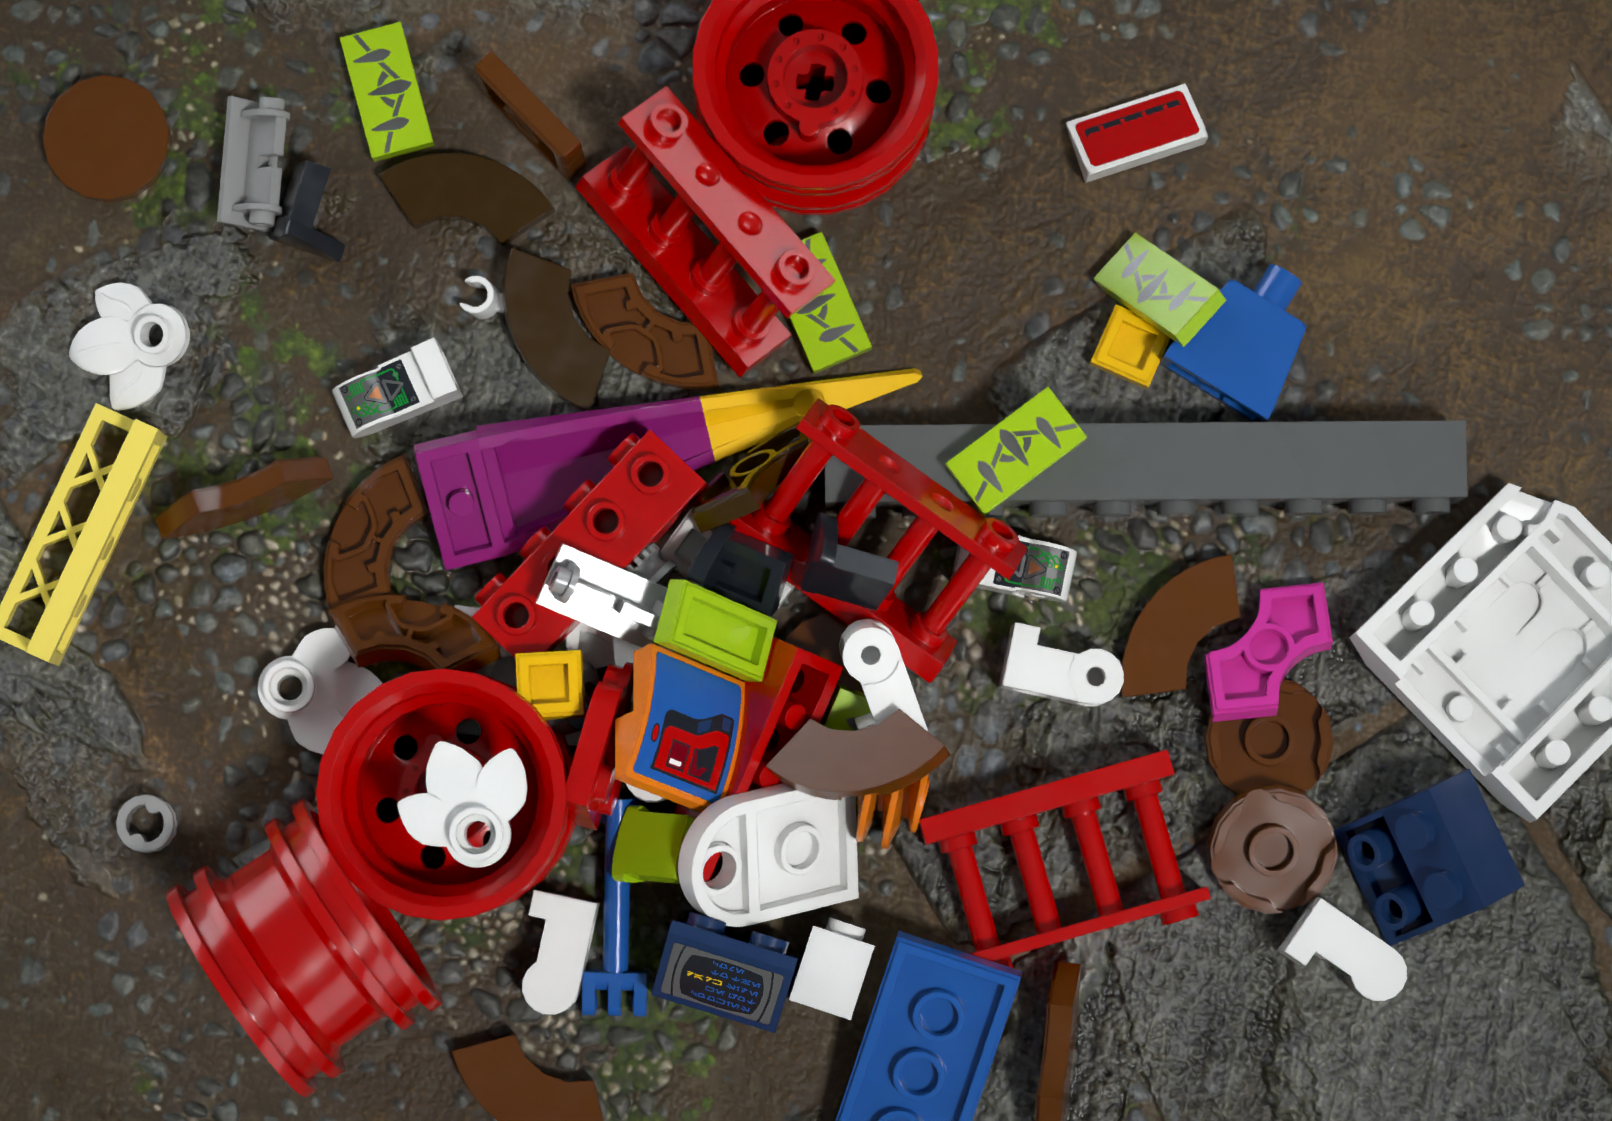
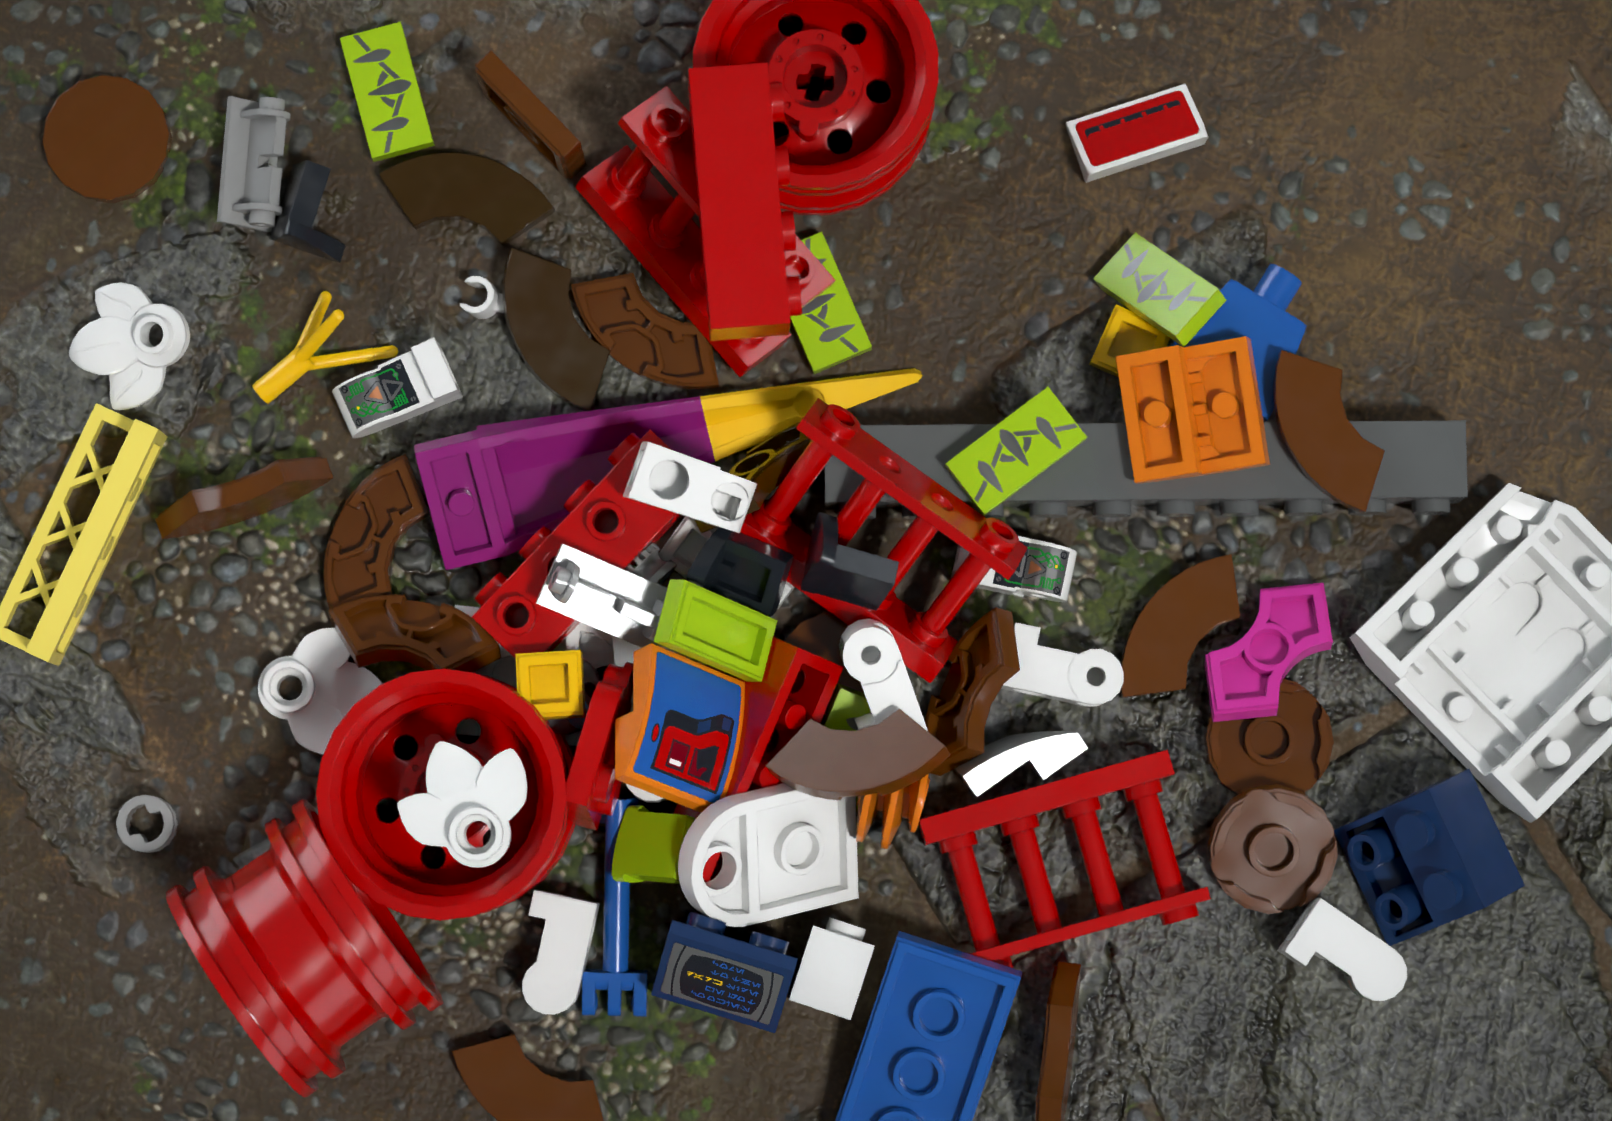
none -> yellow plant [252,291,398,404]
none -> white leg [623,441,757,533]
none -> red brick [688,62,802,341]
none -> reddish brown tile [925,607,1020,776]
none -> slope [954,731,1088,796]
none -> orange slope [1116,336,1270,484]
none -> reddish brown tile [1273,350,1385,514]

